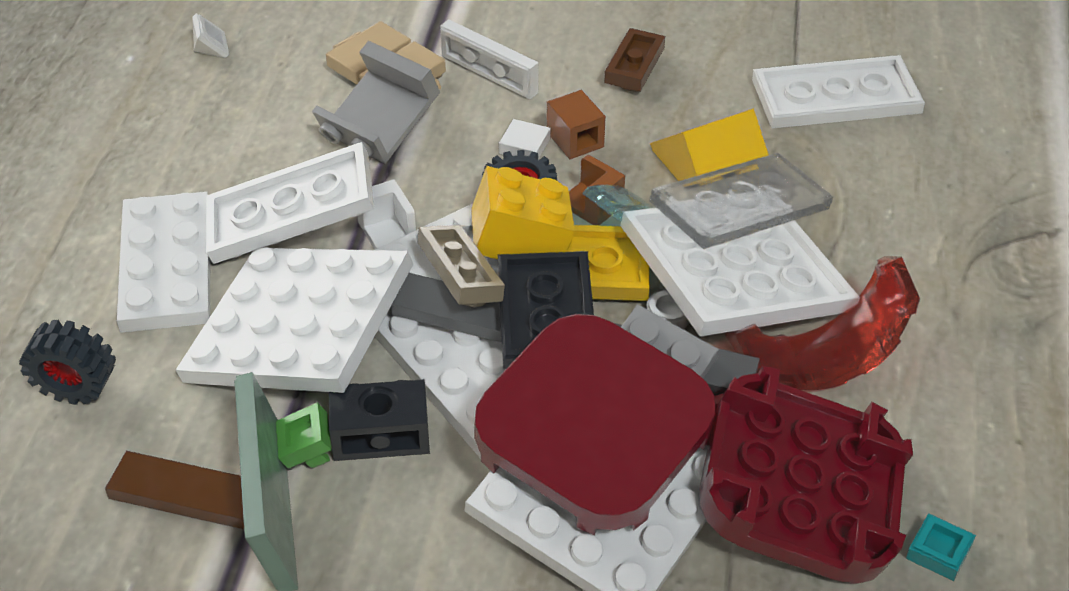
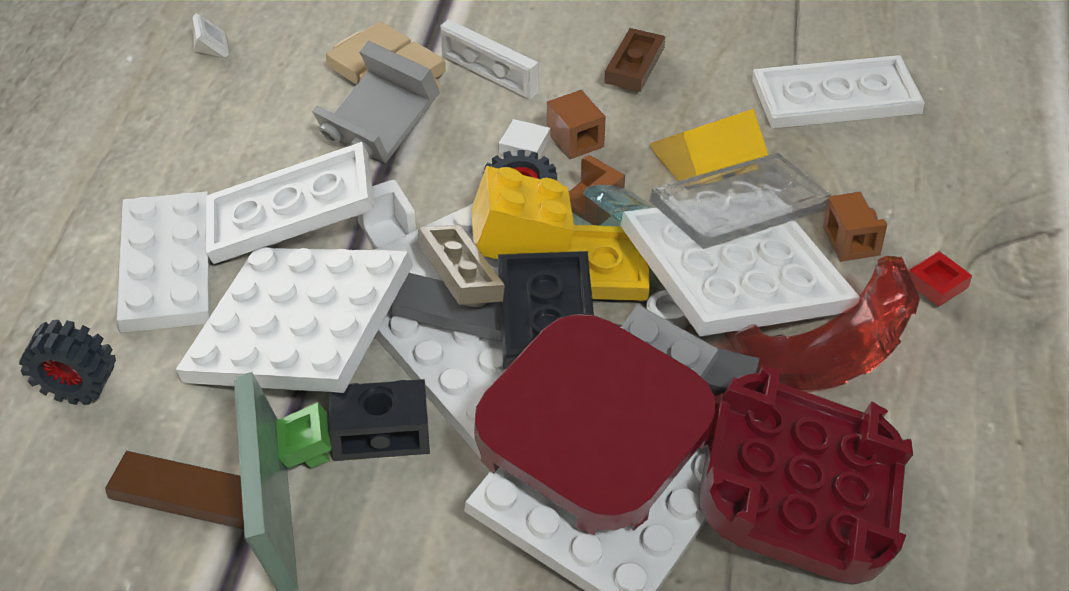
teal tile [906,513,976,581] -> none
none -> dark orange brick [823,191,887,262]
none -> red plate [906,251,972,307]

